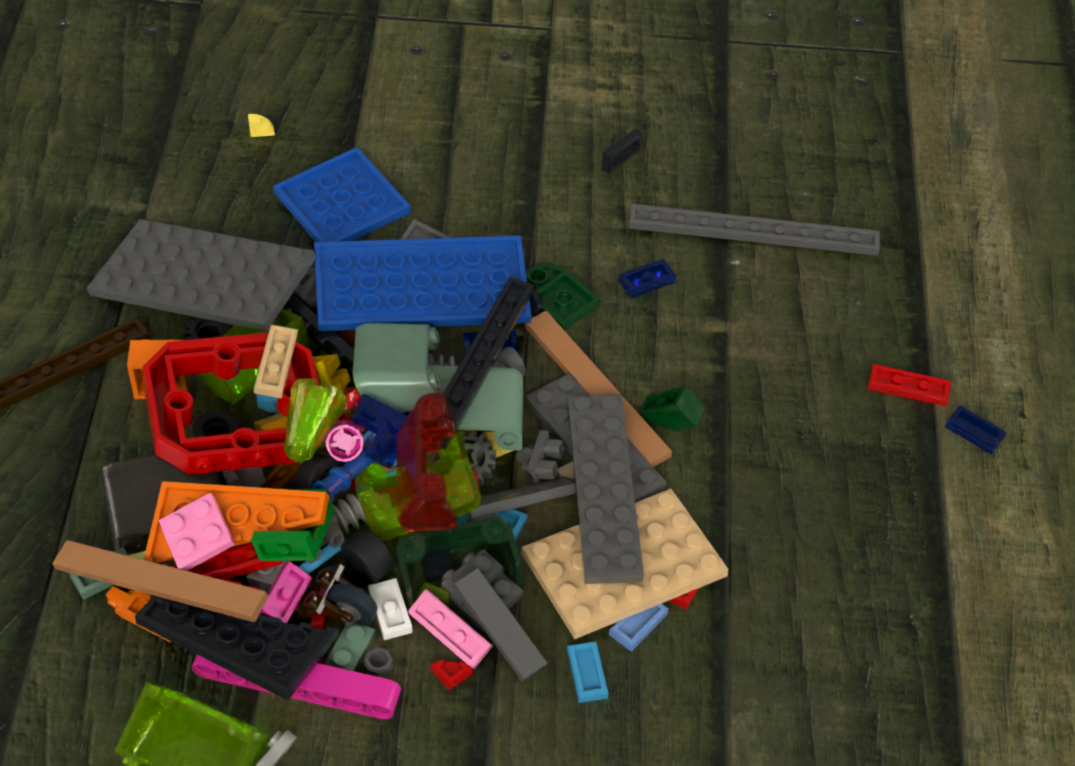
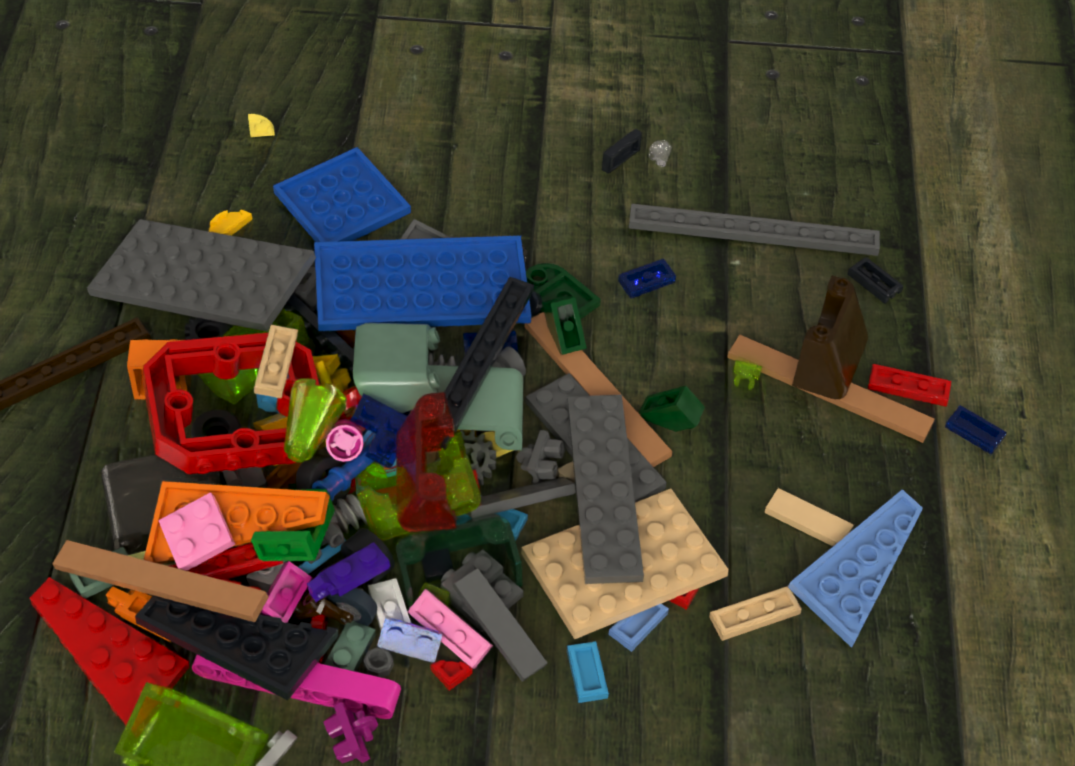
none -> red wing [30,577,190,735]
none -> yellow tile [209,210,252,236]
none -> dark purple hinge [307,542,391,602]
none -> magenta hips [323,702,378,764]
none -> clear blue plate [377,616,443,663]
none -> dark green slope [542,296,587,355]
none -> clear plate [649,140,672,167]
none -> tan tile [709,586,802,641]
none -> medium nougat tile [728,335,935,443]
none -> clear neon green tile [733,360,762,391]
none -> tan tile [765,488,854,546]
none -> medium blue wing [788,490,923,648]
none -> dark brown windscreen [792,275,868,400]
none -> black tile [848,257,903,304]

